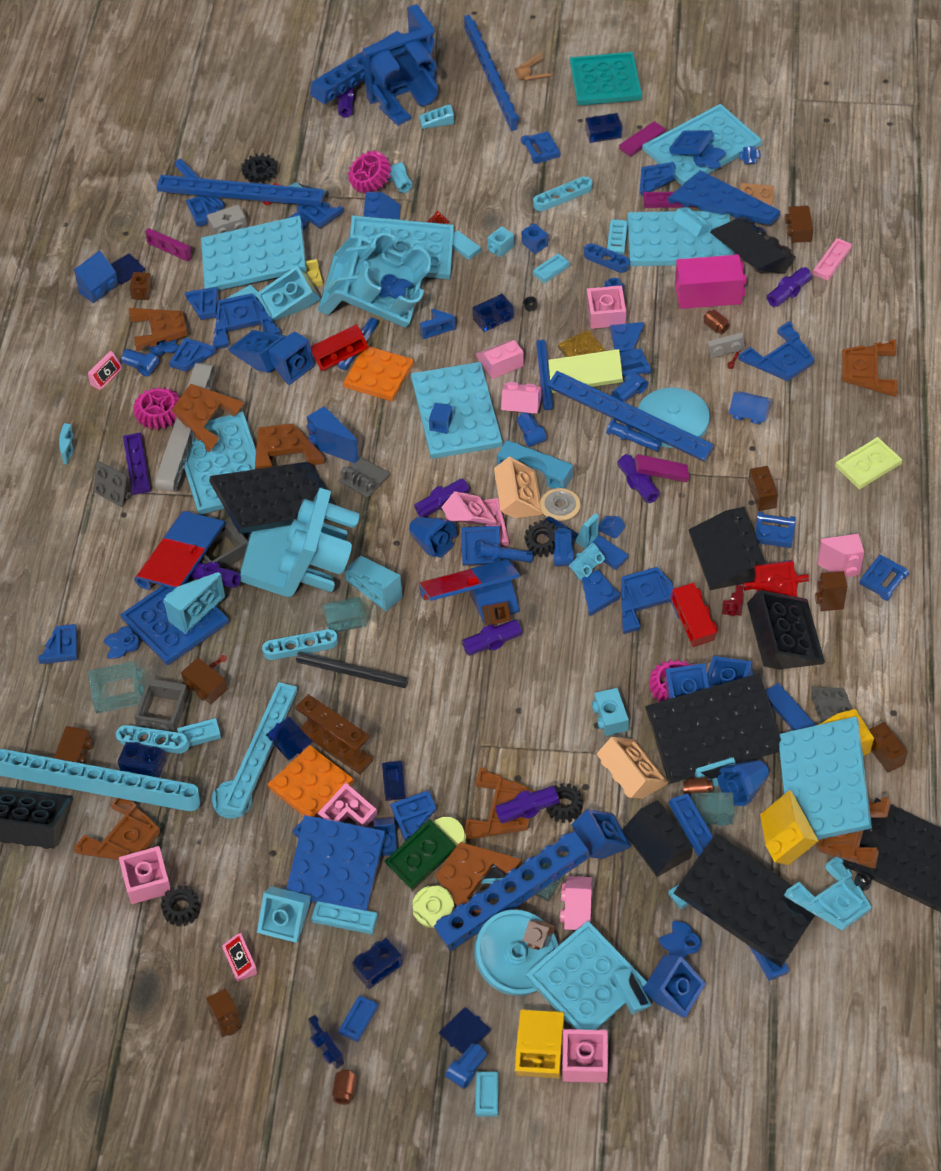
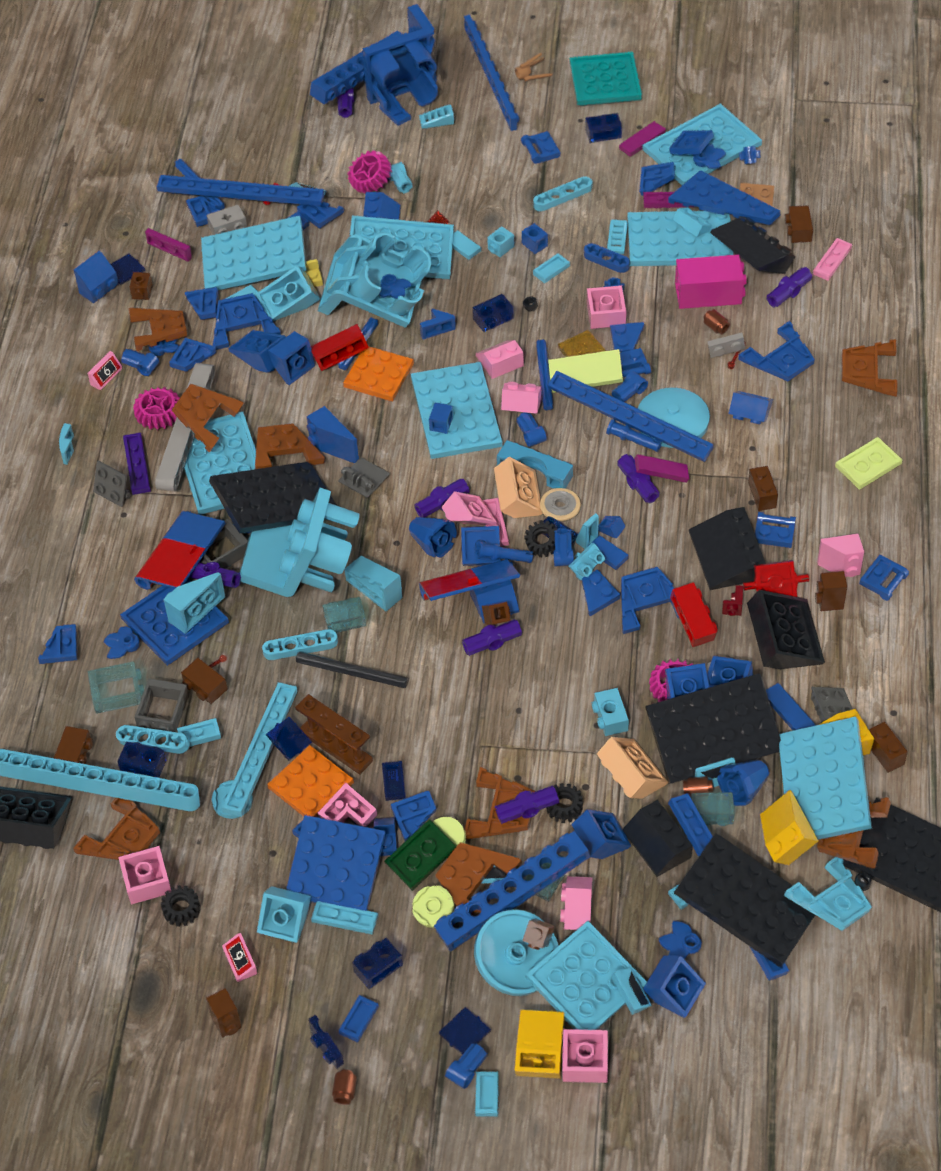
black gear [241,153,278,184] -> none

